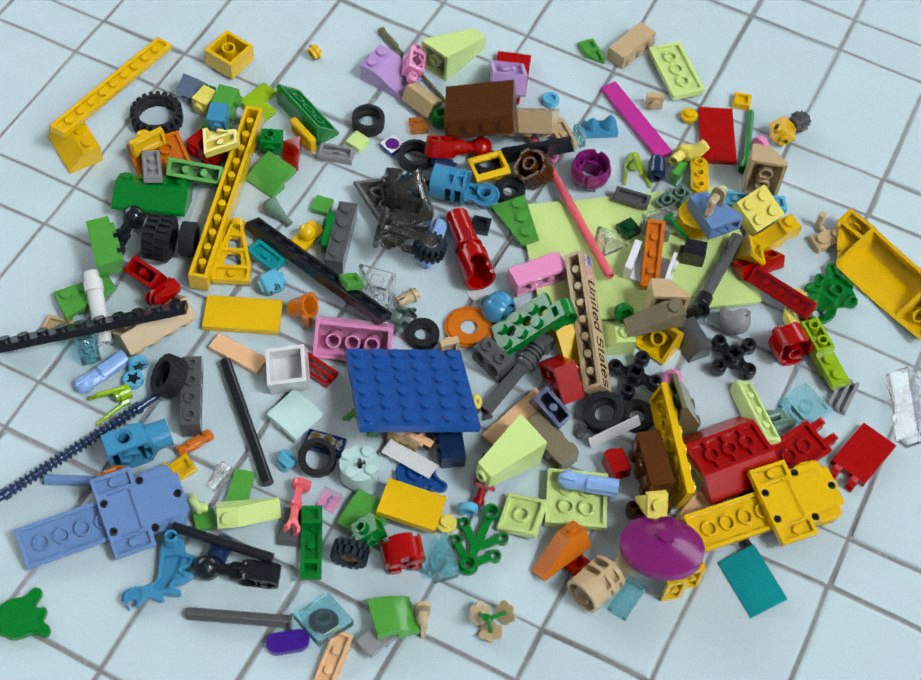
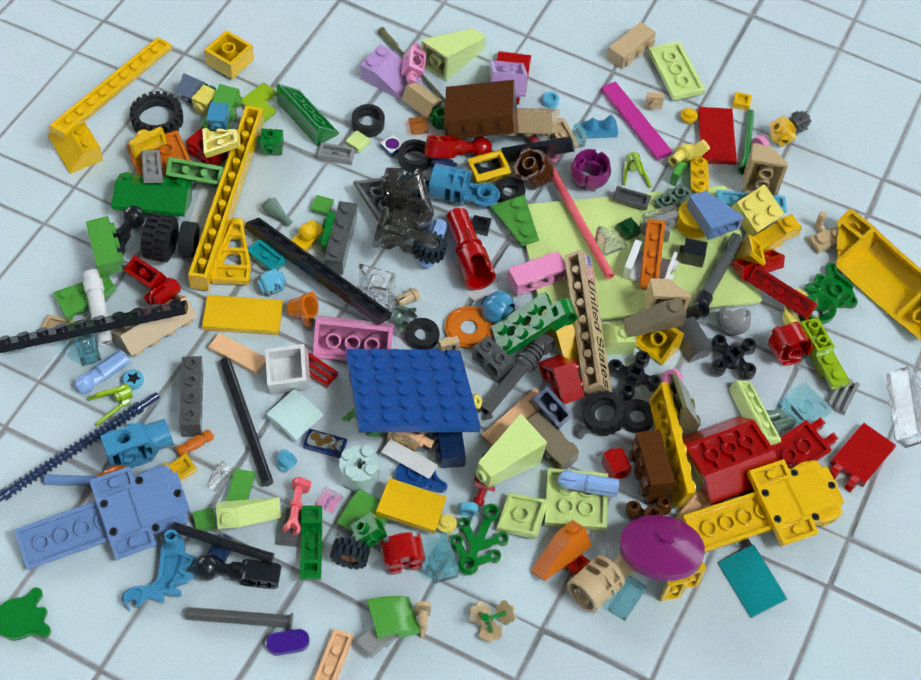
medium azure tile [127,355,148,371] -> none
black tyre [150,353,188,399] -> none
yellowish green arm [187,493,208,515] -> none
bright green slope [246,151,296,198] -> none
red slope [282,136,302,171] -> none
yellow tile [290,117,316,153] -> none
clear light blue tile [294,592,354,647] -> none
black tyre [297,438,337,478] -> none
yellow plate [307,44,322,60] -> none
bright green tile [338,273,364,291] -> none
bright green tile [577,38,606,64] -> none
white sticker [588,415,641,449] -> none
green tile [614,302,634,323] -> none
light yellow bracket [635,490,668,519] -> none
dark blue brick [647,155,666,182] -> none
green pin [664,212,689,240] -> none
tan piece [704,186,726,218] -> none

